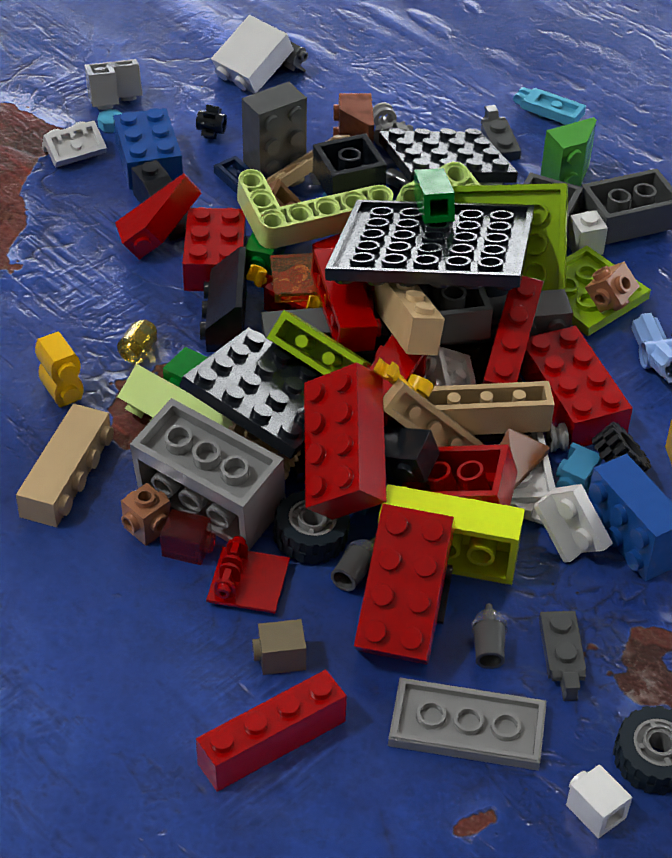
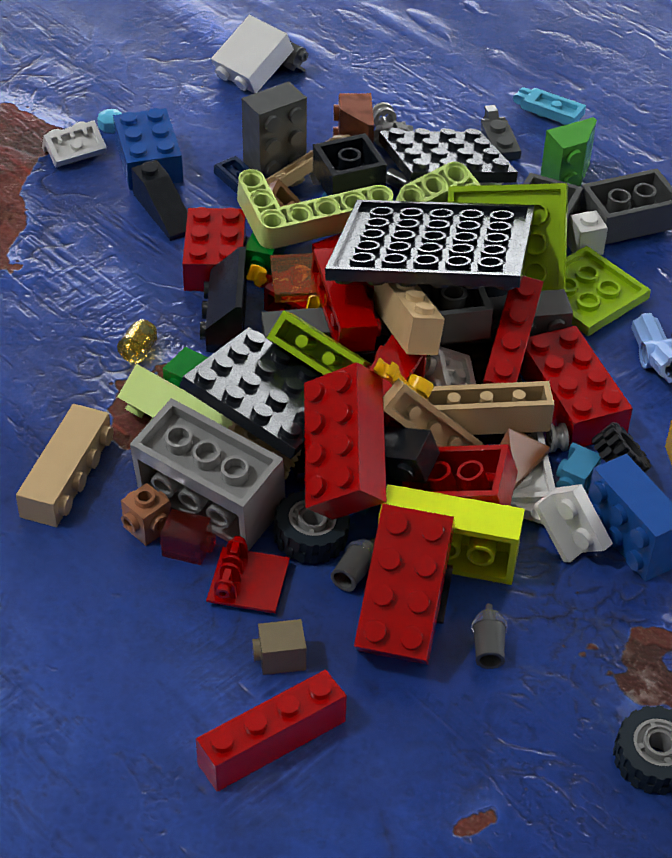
yellow brick [35,331,83,408] -> none
light grey brick [84,59,143,110] -> none
red slope [115,173,201,260] -> none
black gear [196,105,227,139] -> none
light grey tile [388,678,547,771] -> none
green brick [414,168,455,224] -> none
dark grey hinge [539,611,586,701] -> none
white brick [566,764,632,838] -> none
nougat brick [585,261,640,312] -> none

